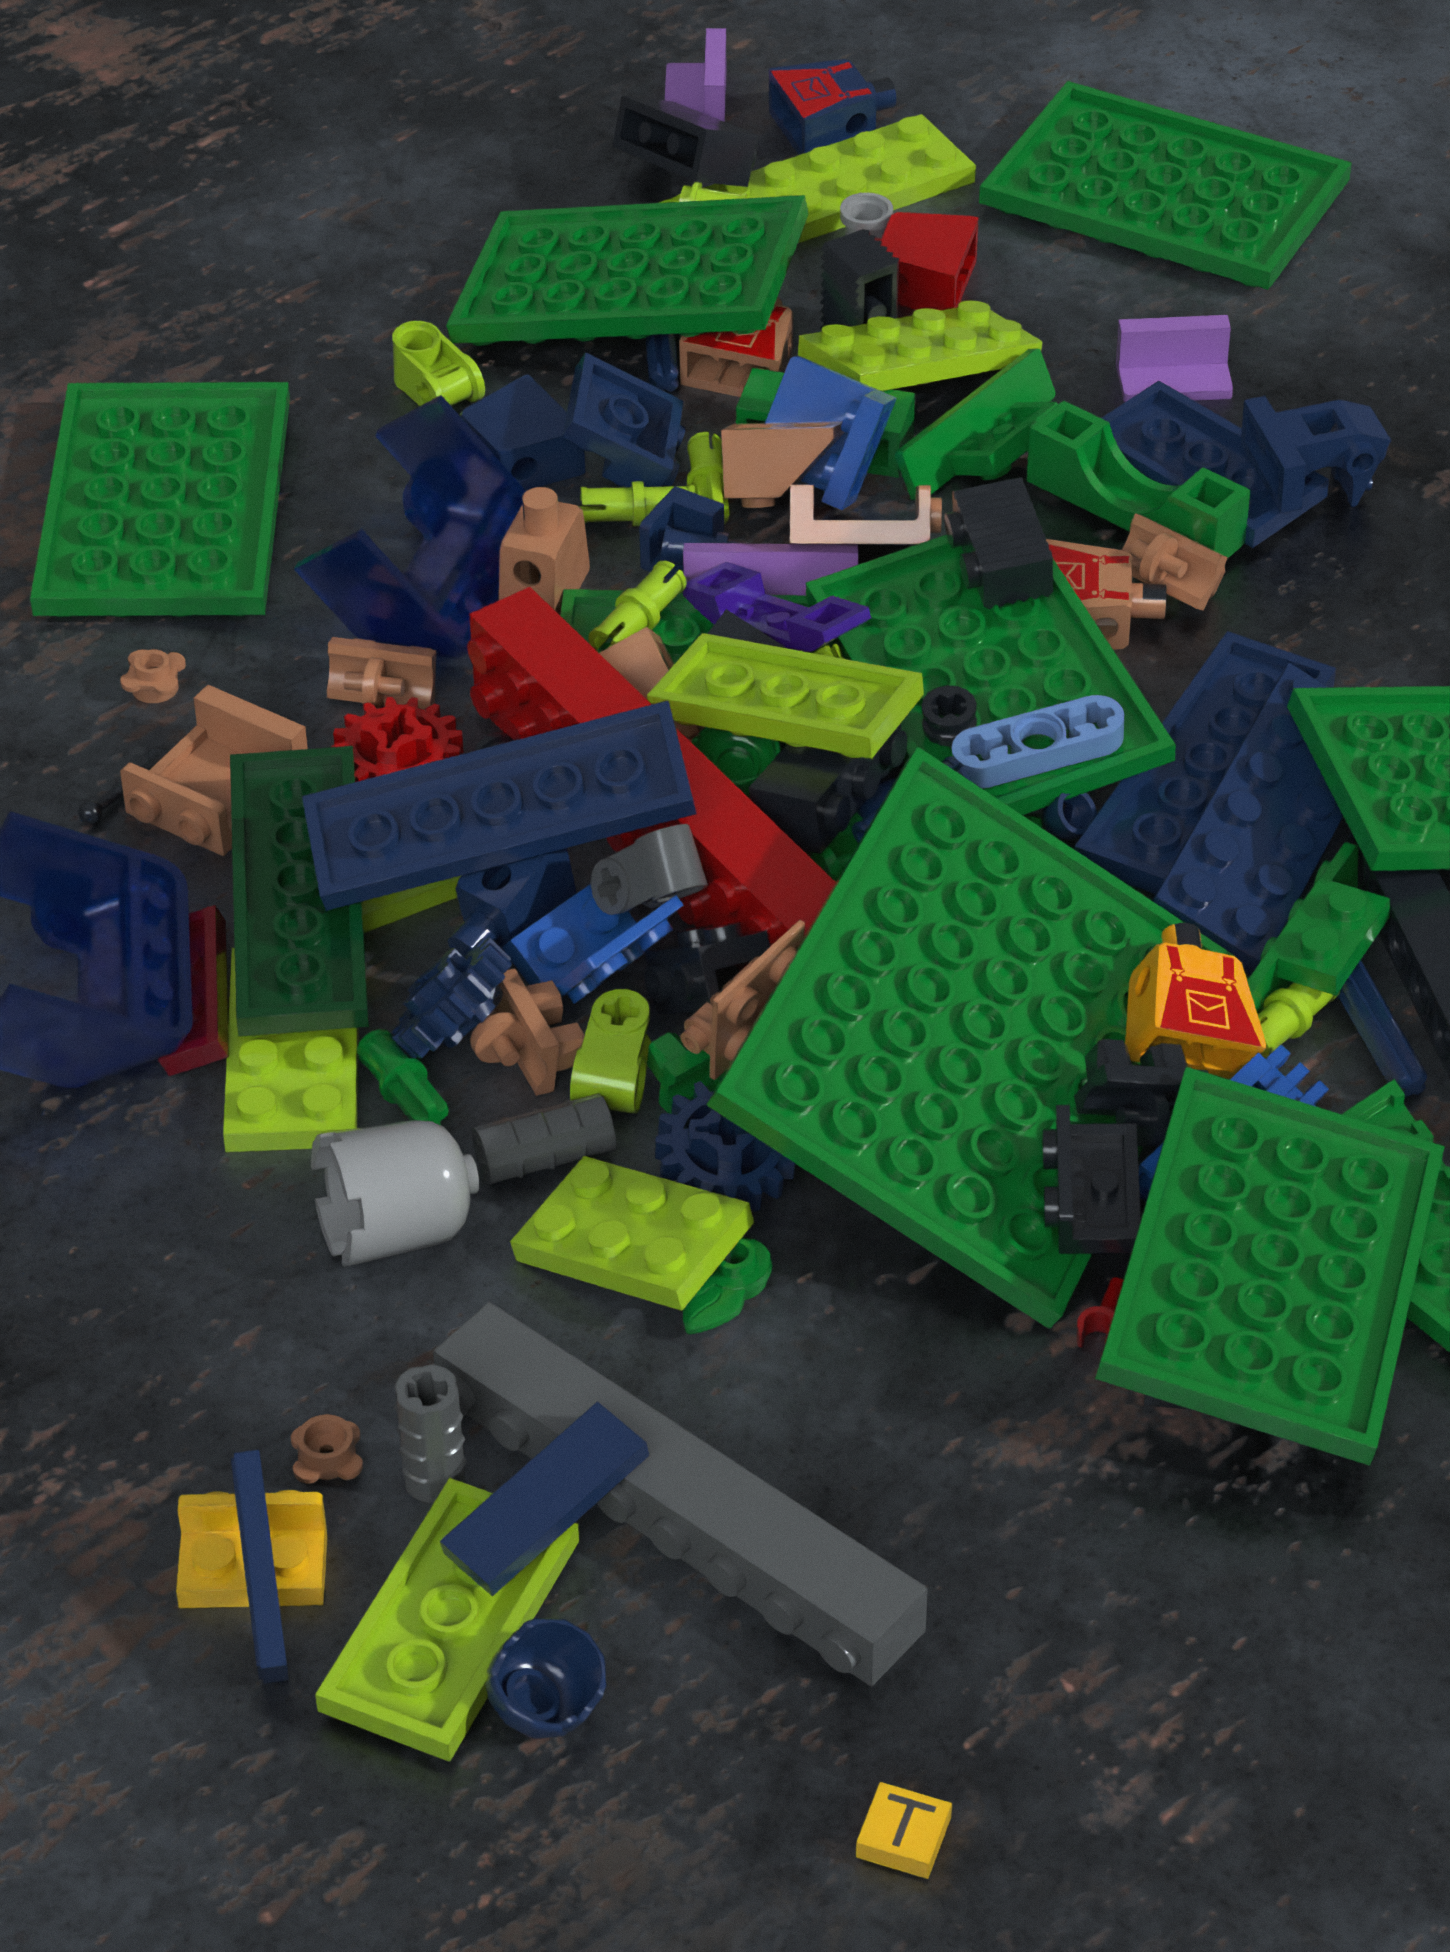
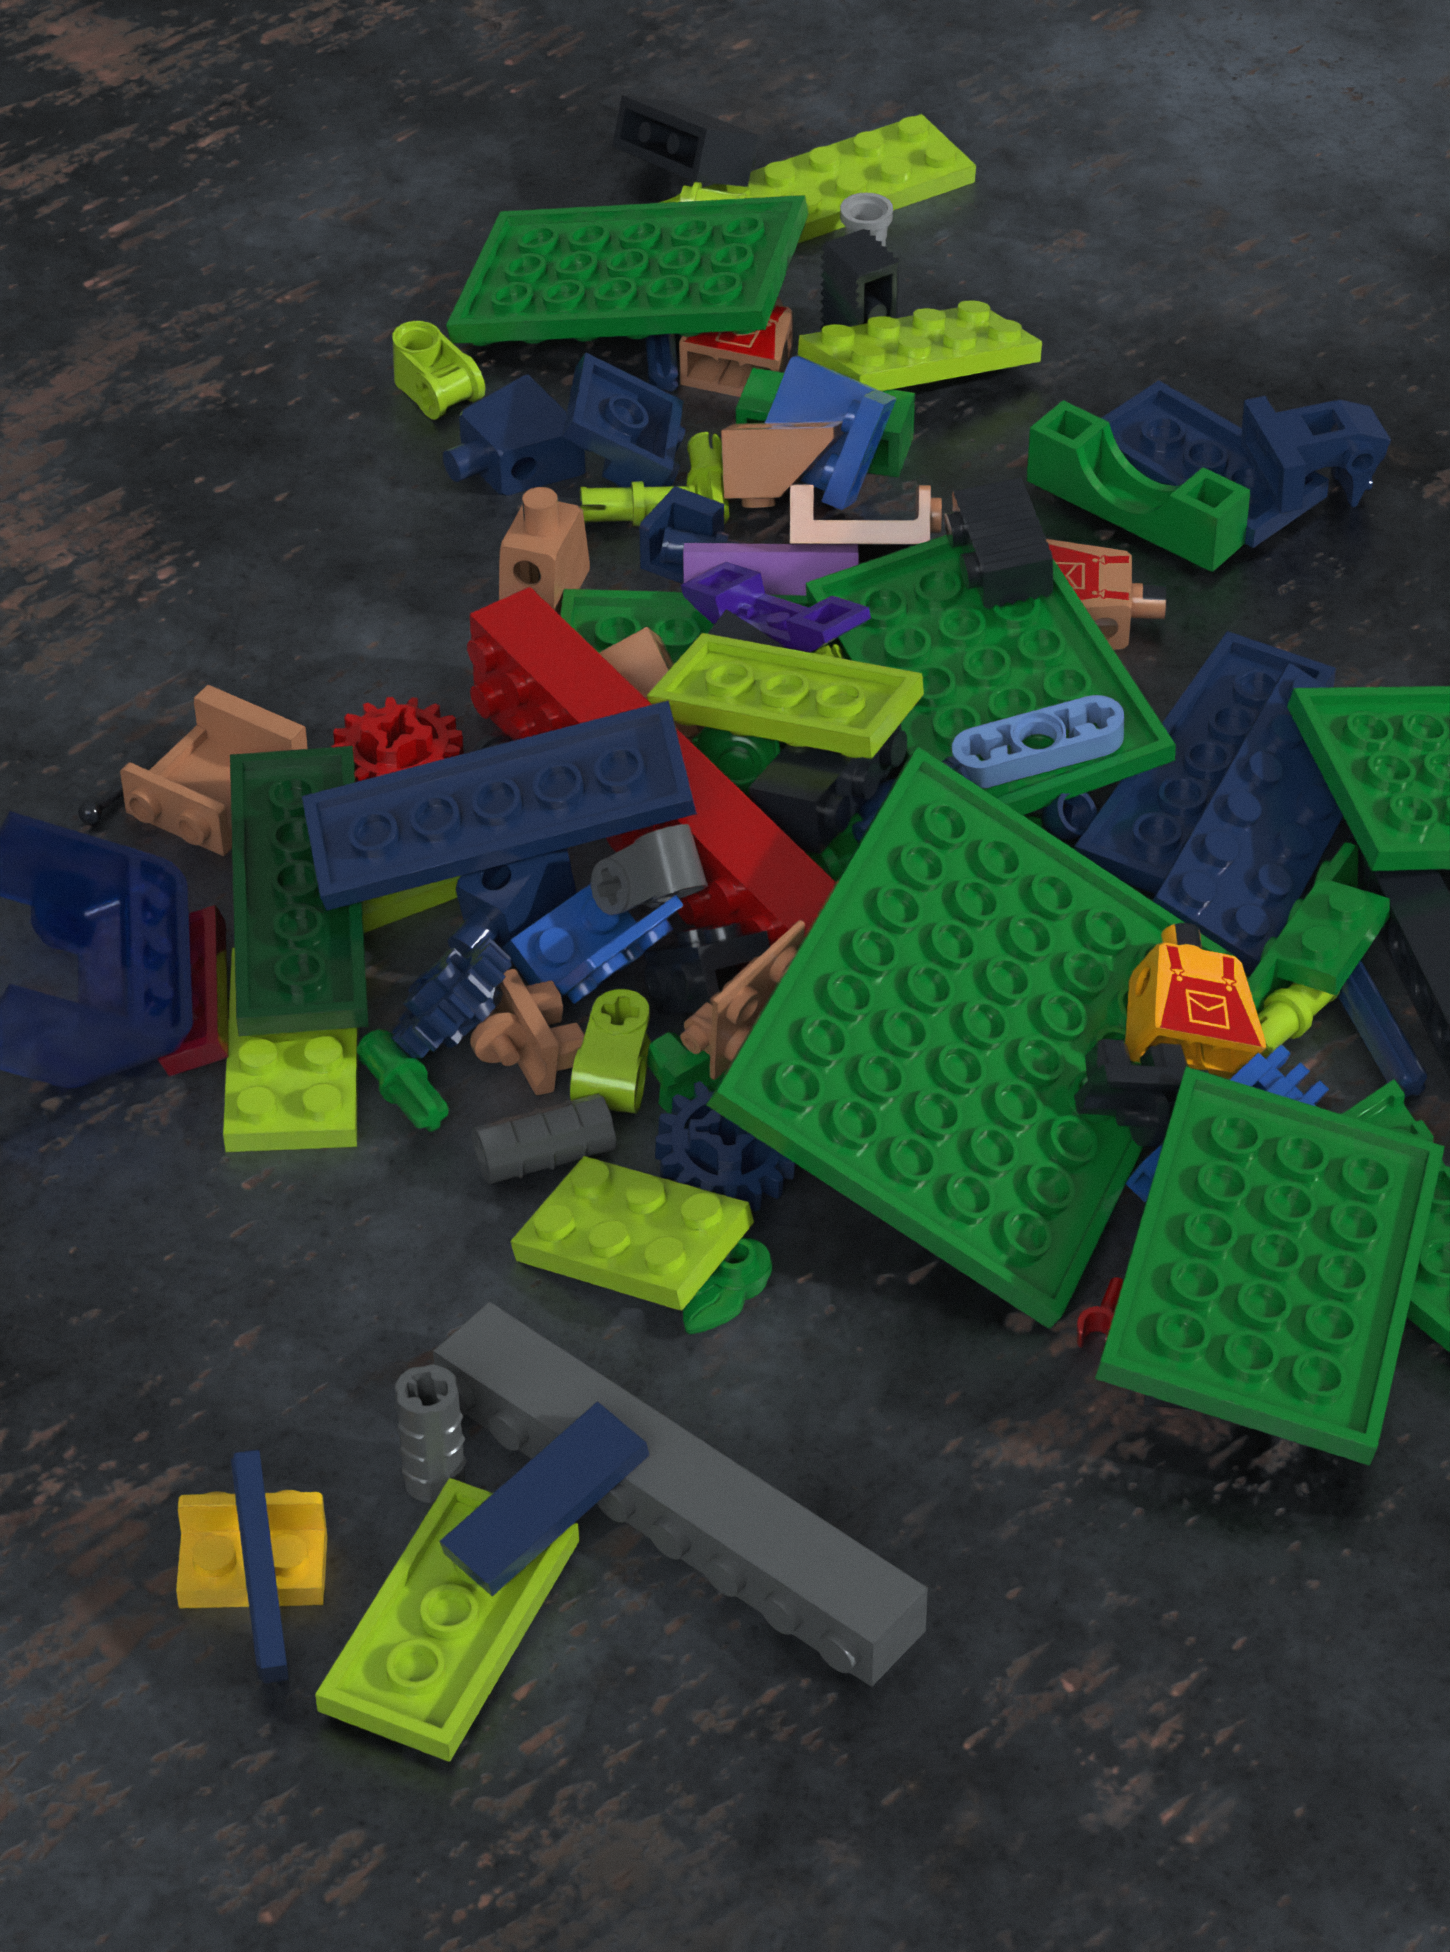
green plate [30,382,290,617] -> none
nougat plate [120,649,186,703] -> none
nougat plate [291,1414,363,1484] -> none
clear blue windscreen [294,395,526,659] -> none
light grey cylinder [311,1120,479,1267] -> none
nougat hips [327,637,436,710] -> none
dark blue hair [485,1618,607,1740] -> none
lime pin [588,560,687,651] -> none
medium lavender panel [665,28,727,122] -> none
dark blue torso [769,59,896,155] -> none
yellow tile [856,1782,952,1879] -> none
red torso [876,212,979,311] -> none
green bracket [895,349,1058,501] -> none
black bush [921,685,977,747] -> none
green plate [979,81,1352,290] -> none
black bracket [1042,1105,1141,1254] -> none
medium lavender panel [1115,315,1233,402] -> none
nougat hips [1121,513,1228,610] -> none

